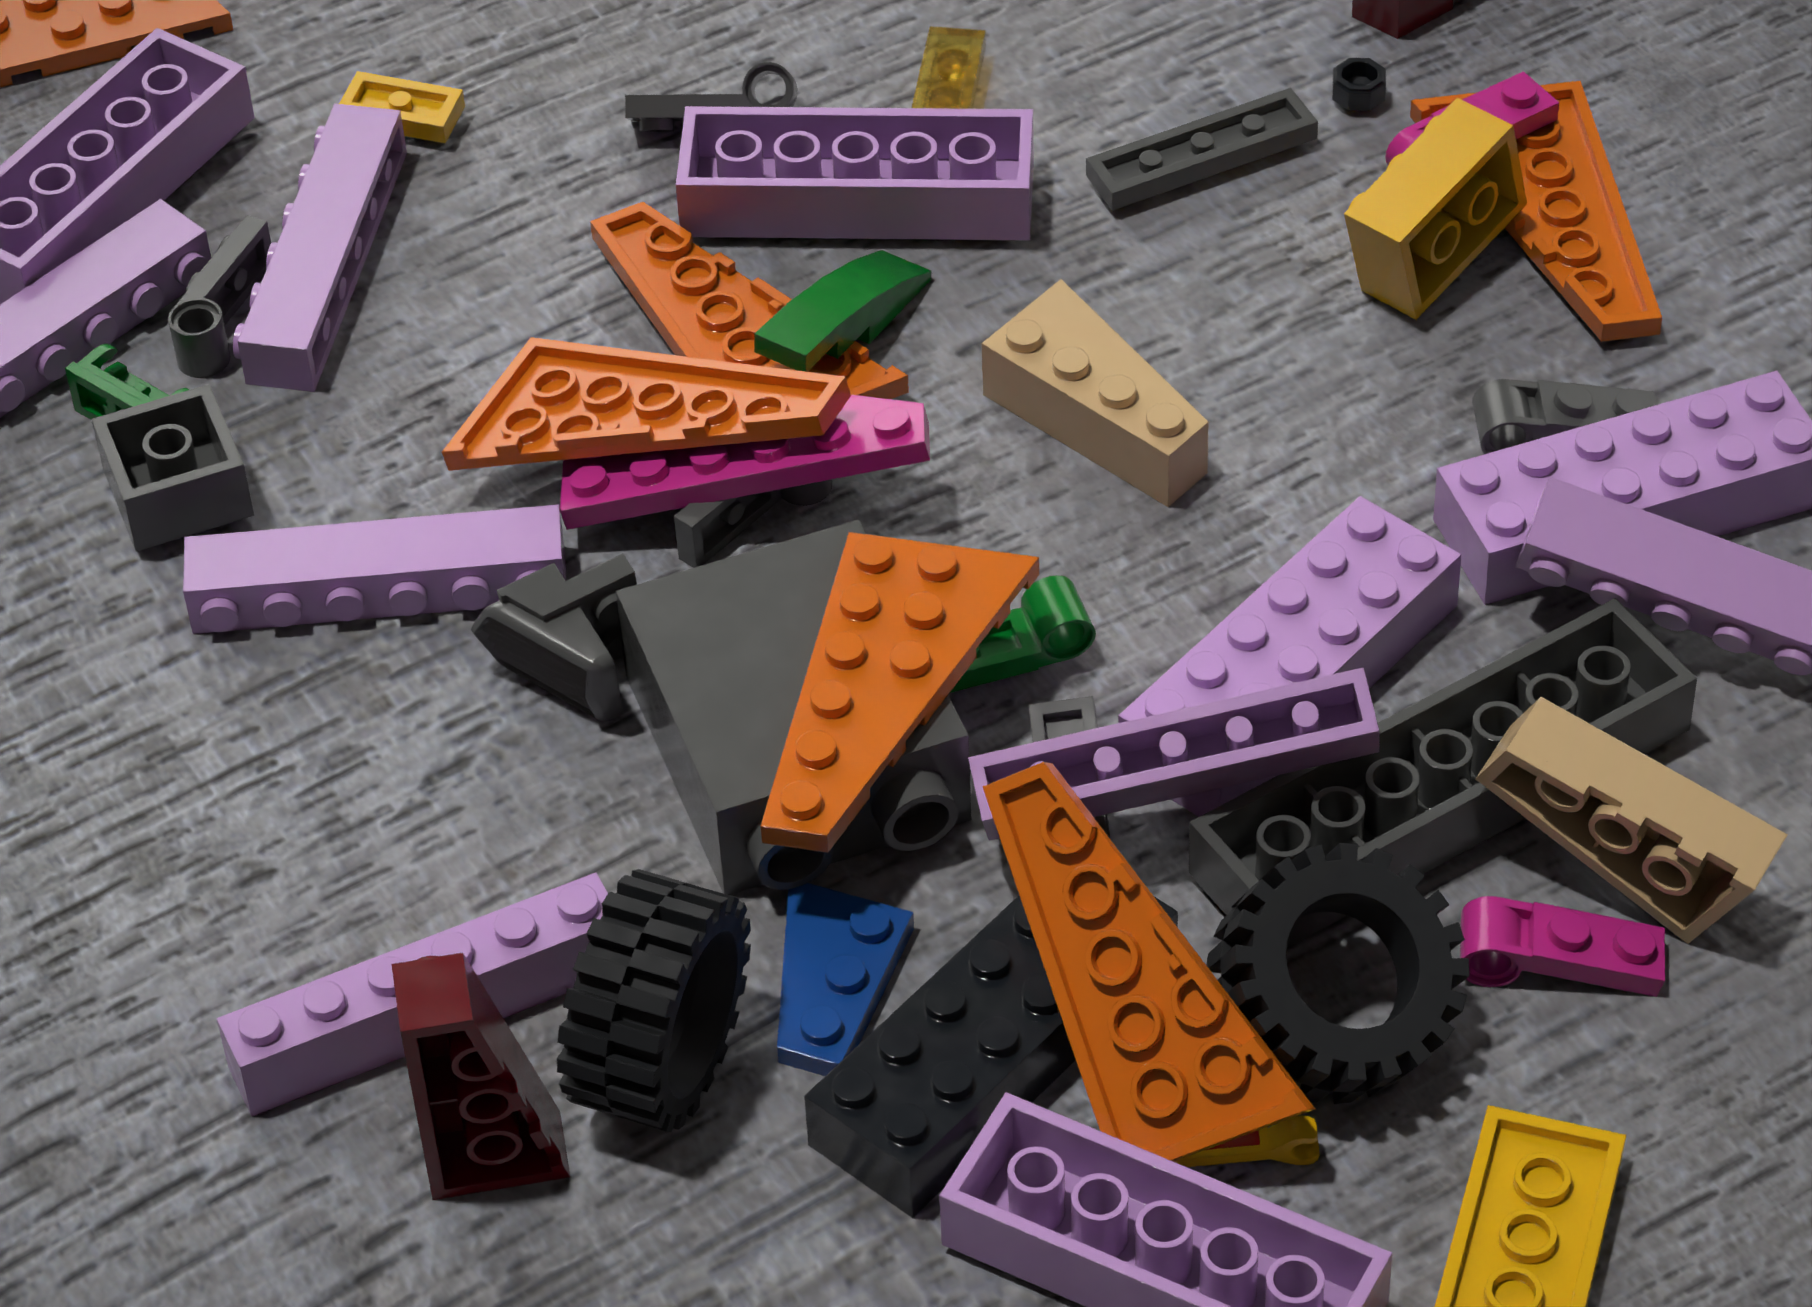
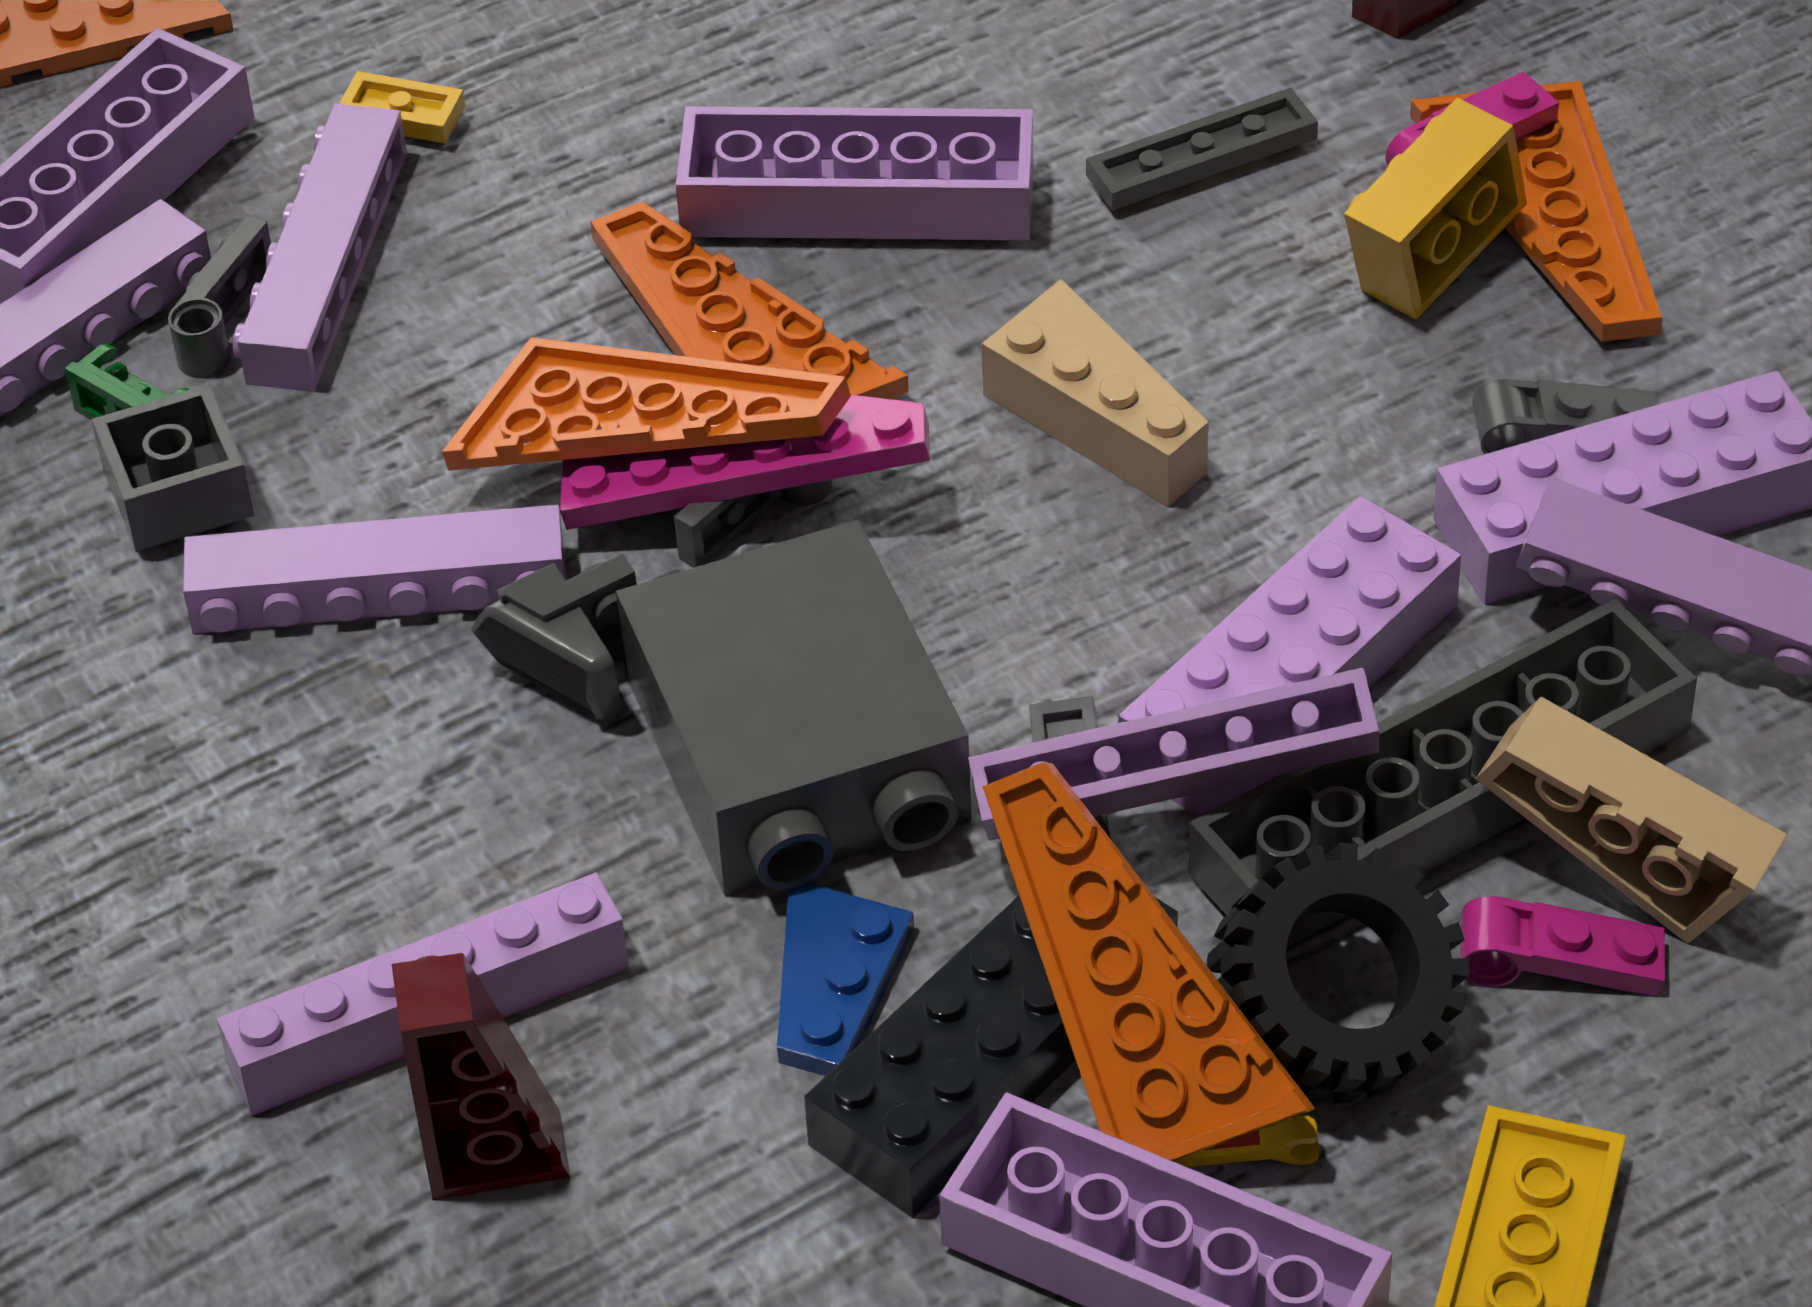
black tyre [557,869,751,1132] -> none
dark grey plate [625,62,798,132] -> none
green slope [754,250,932,372] -> none
orange wing [760,532,1040,853] -> none
clear yellow plate [911,26,986,109] -> none
green plate [950,575,1096,693] -> none
black tile [1332,58,1386,111] -> none

